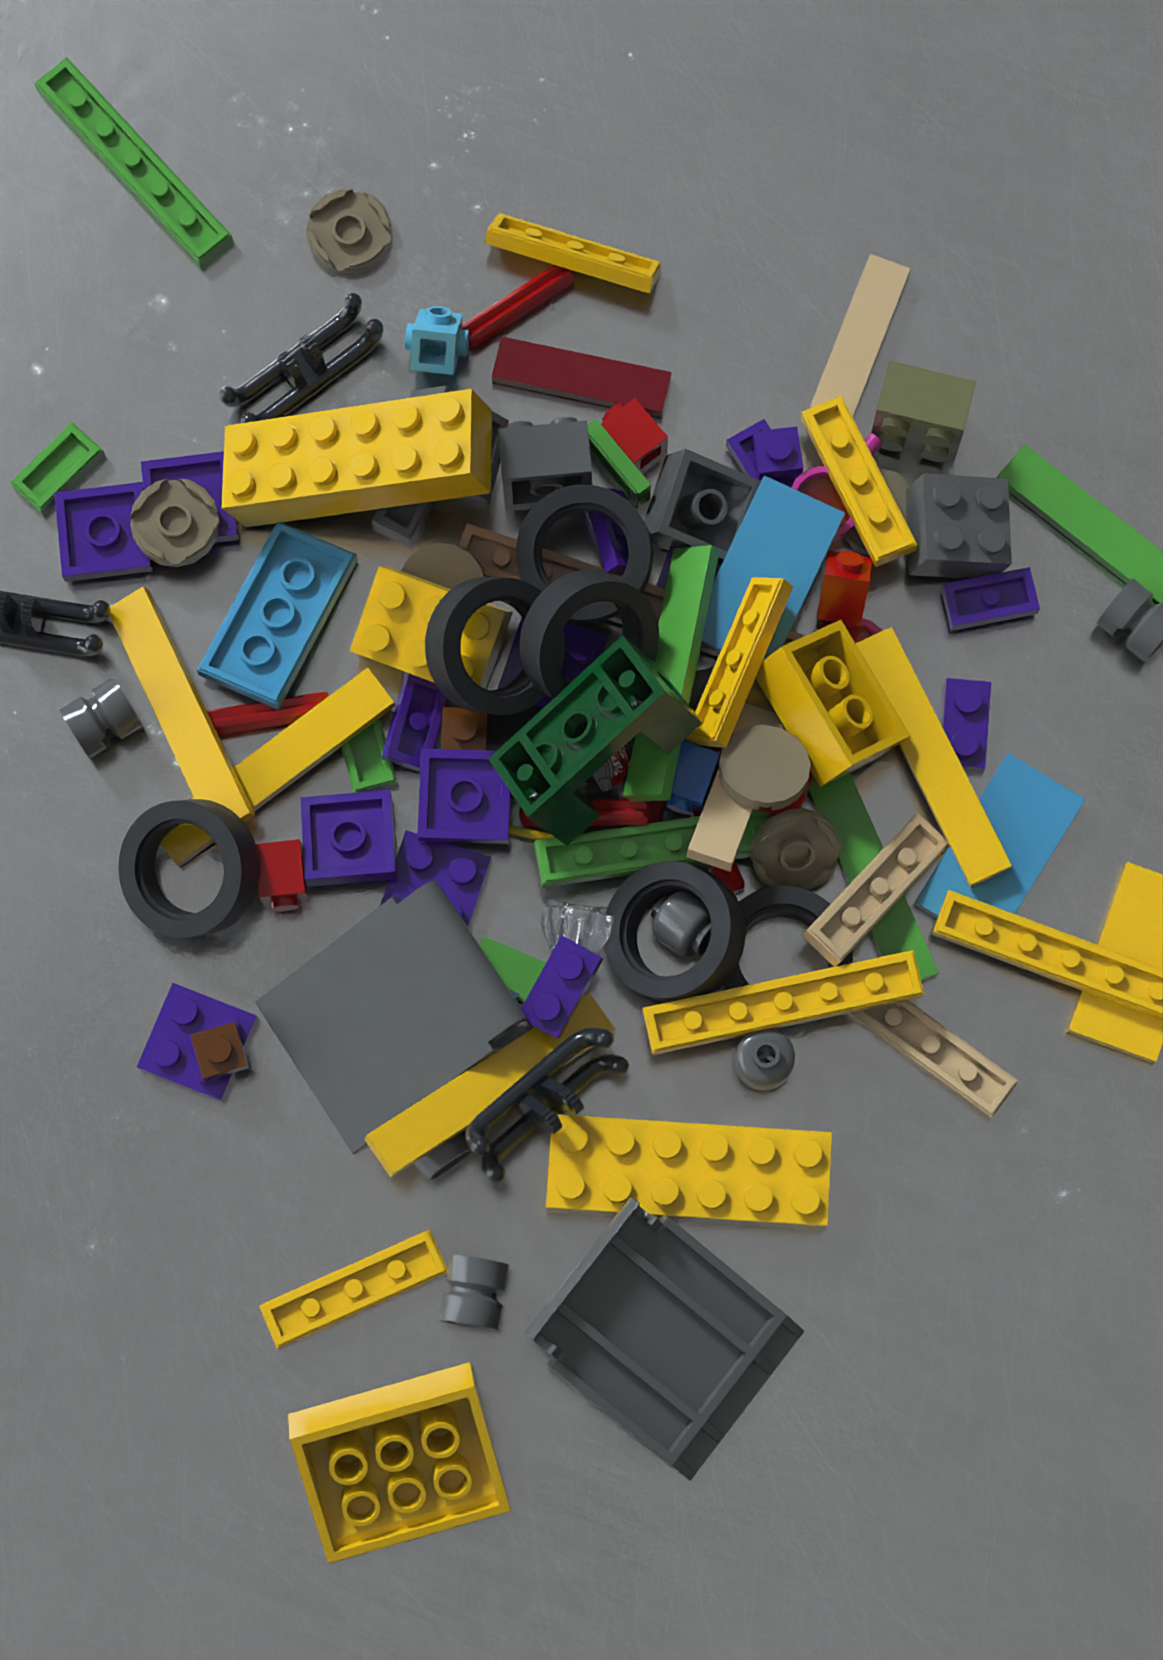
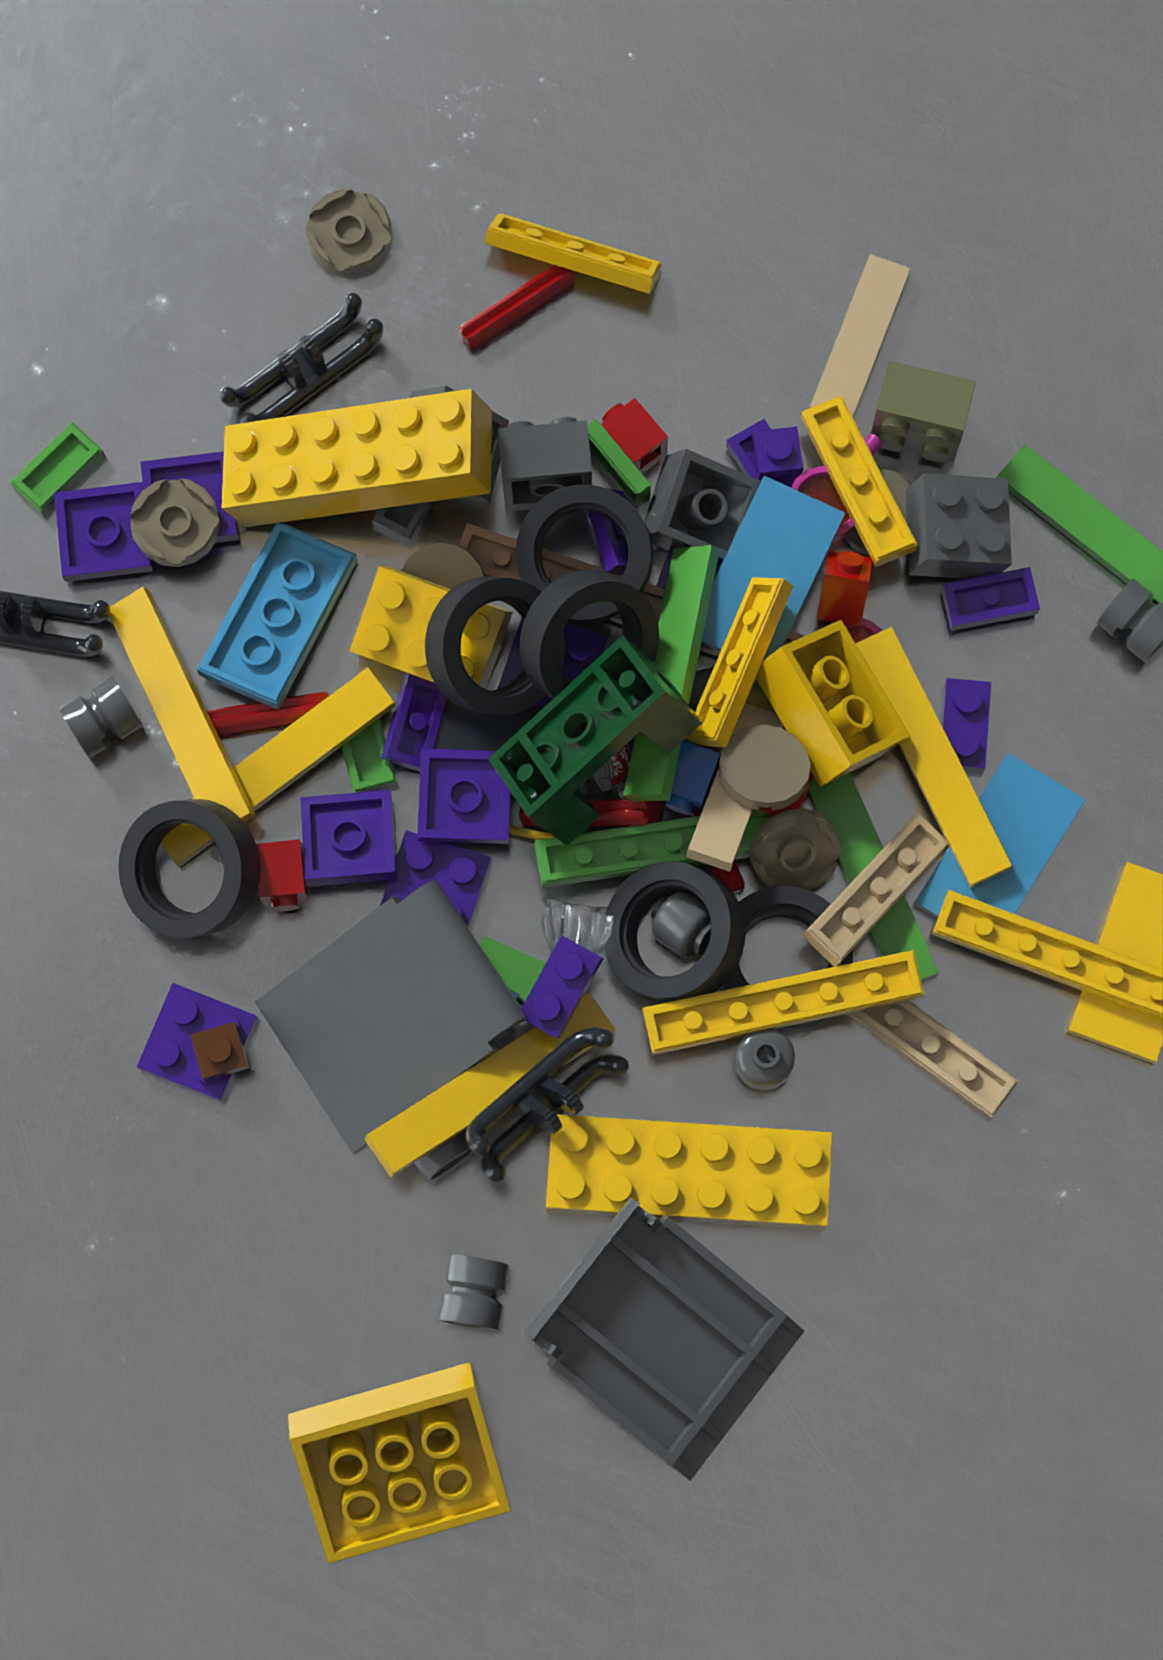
bright green tile [34,57,233,268] -> none
yellow tile [259,1229,448,1349] -> none
medium azure brick [405,306,469,375] -> none
reddish brown plate [441,707,489,751] -> none
dark red tile [491,336,672,418] -> none

